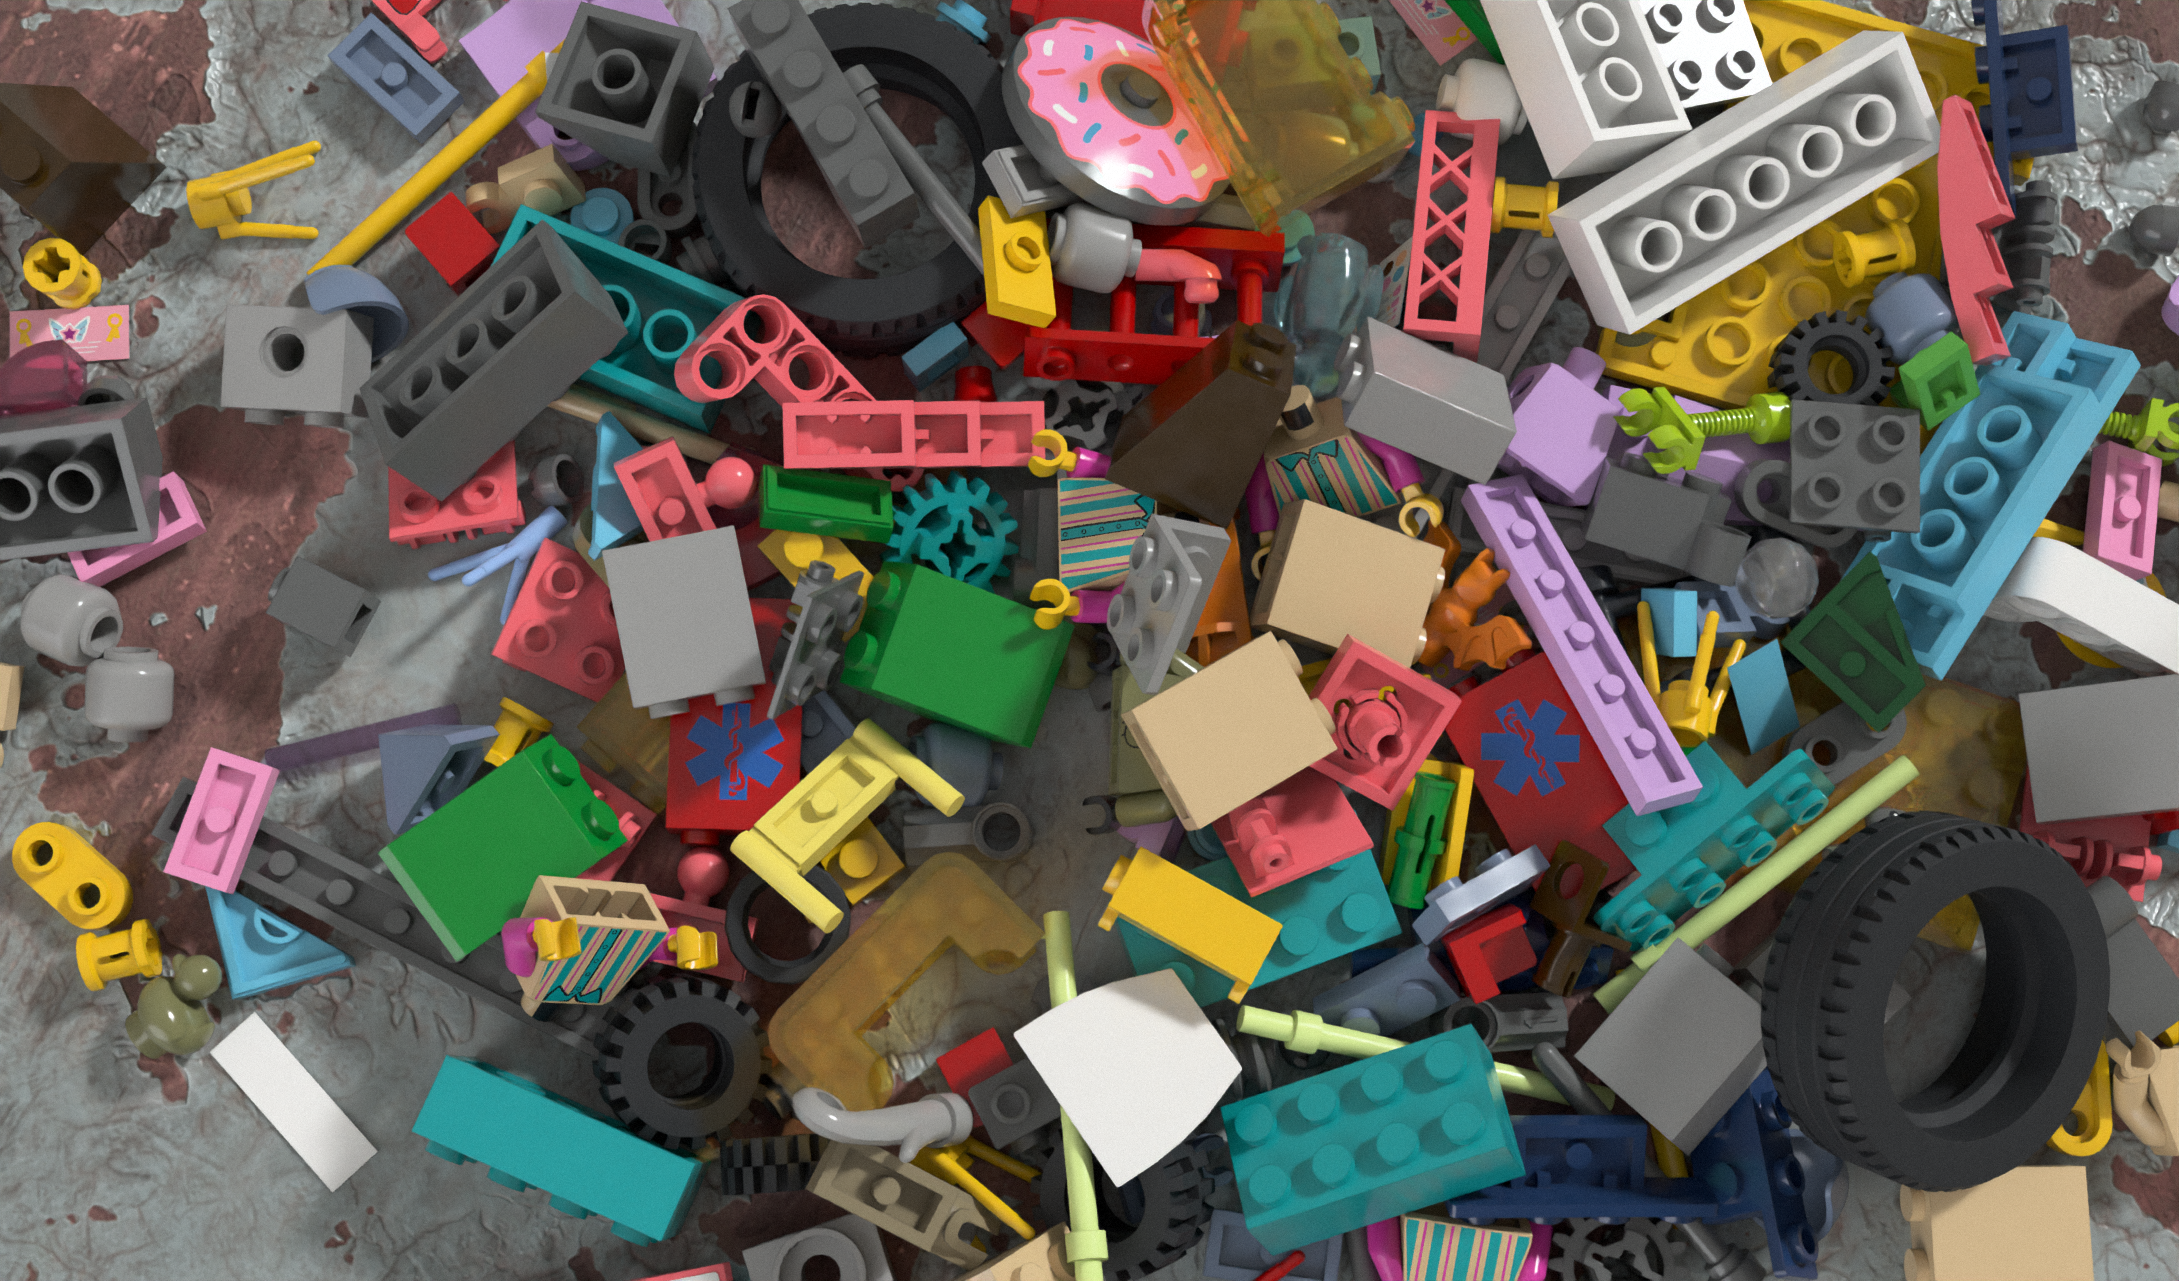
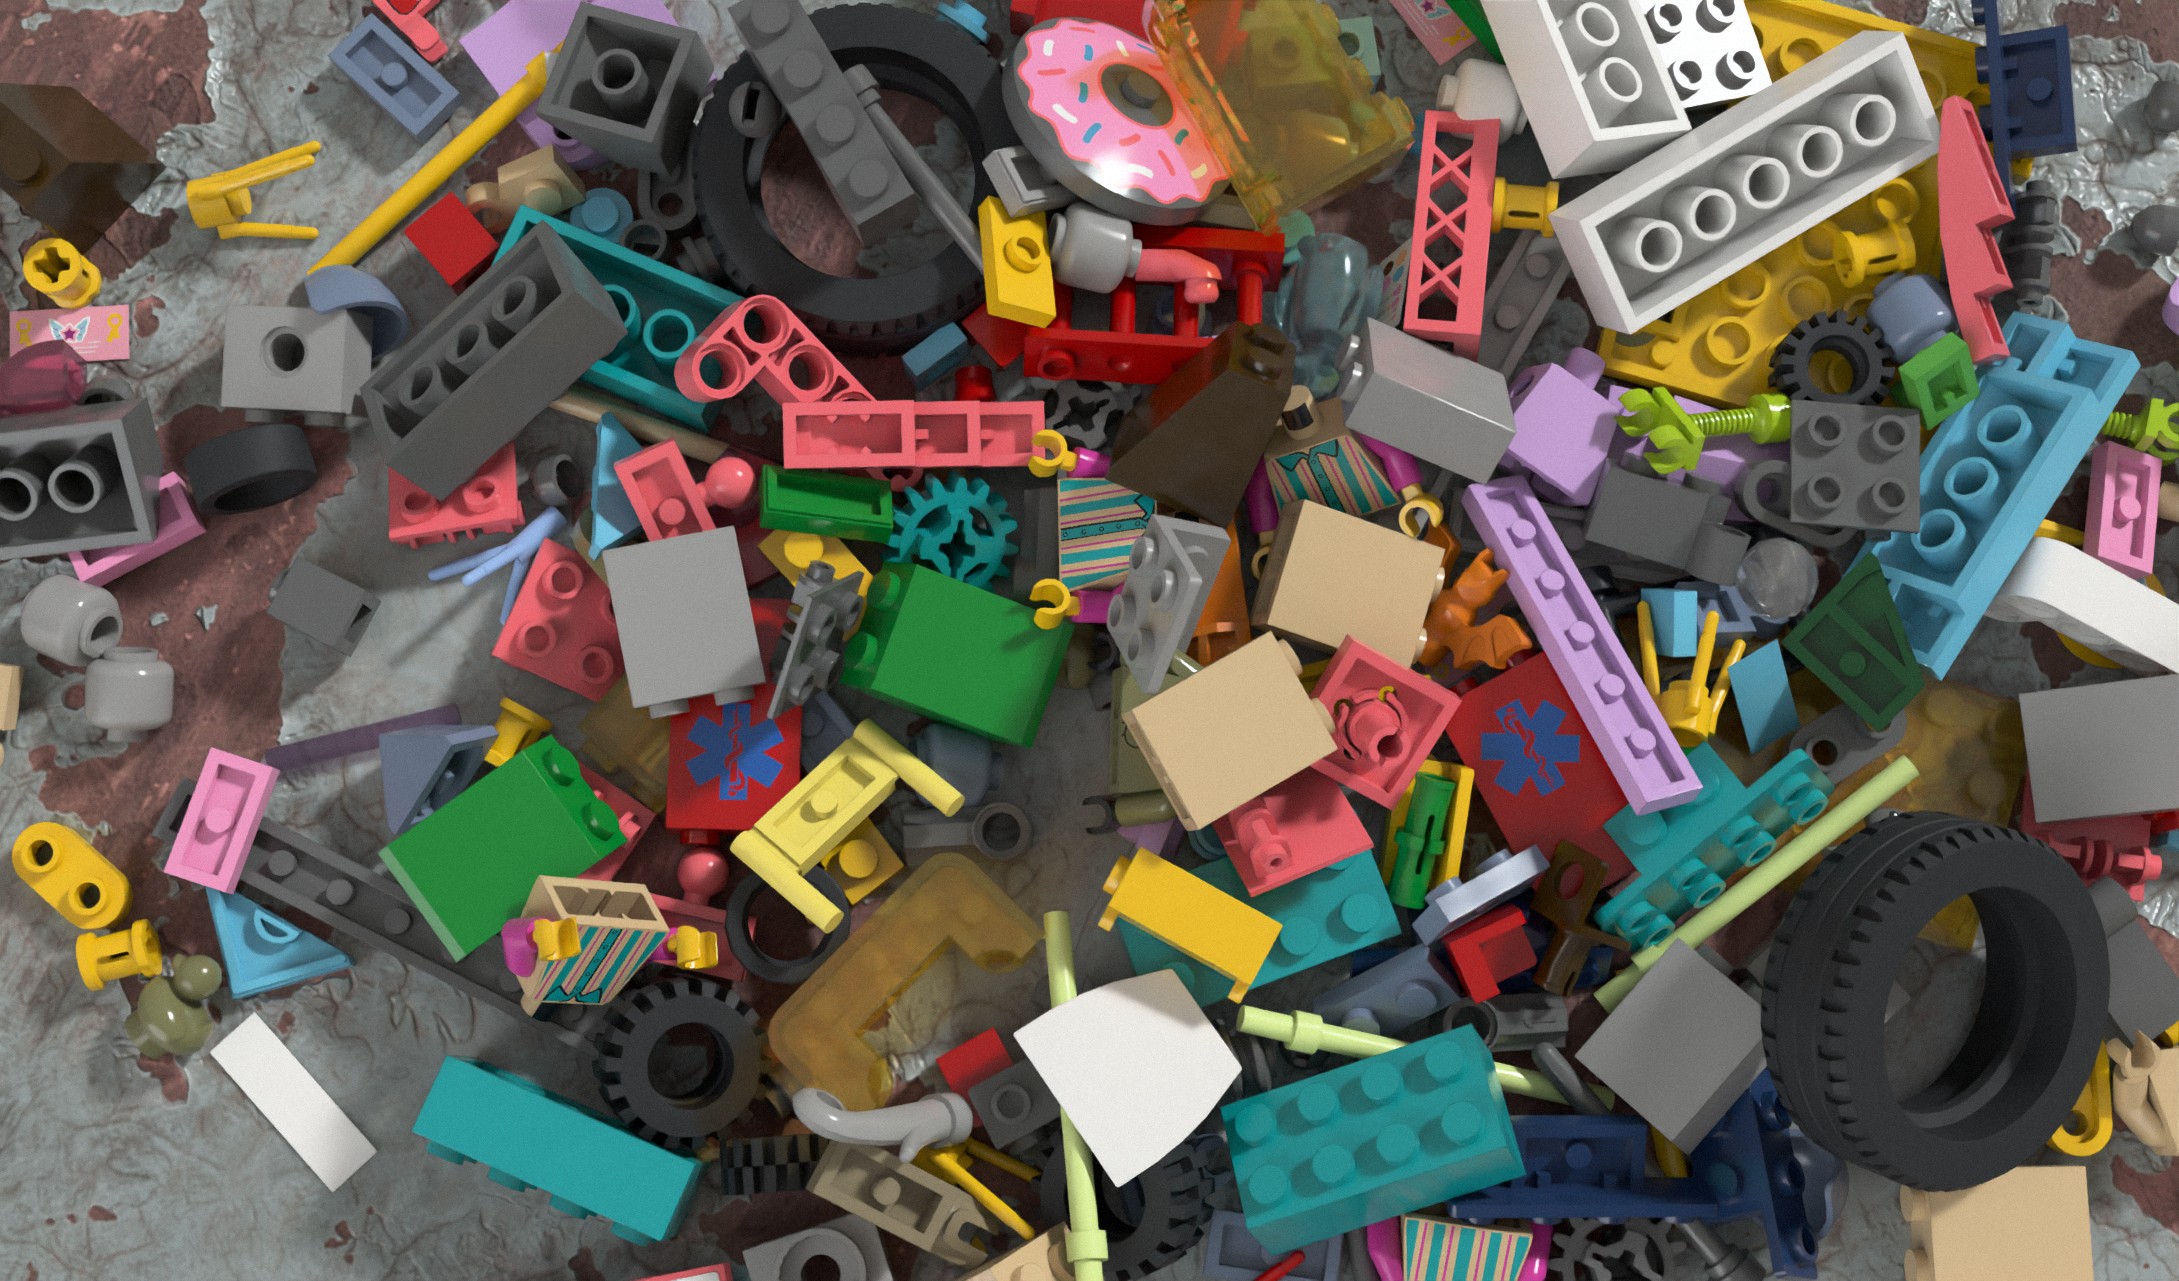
none -> black tyre [184,424,318,515]

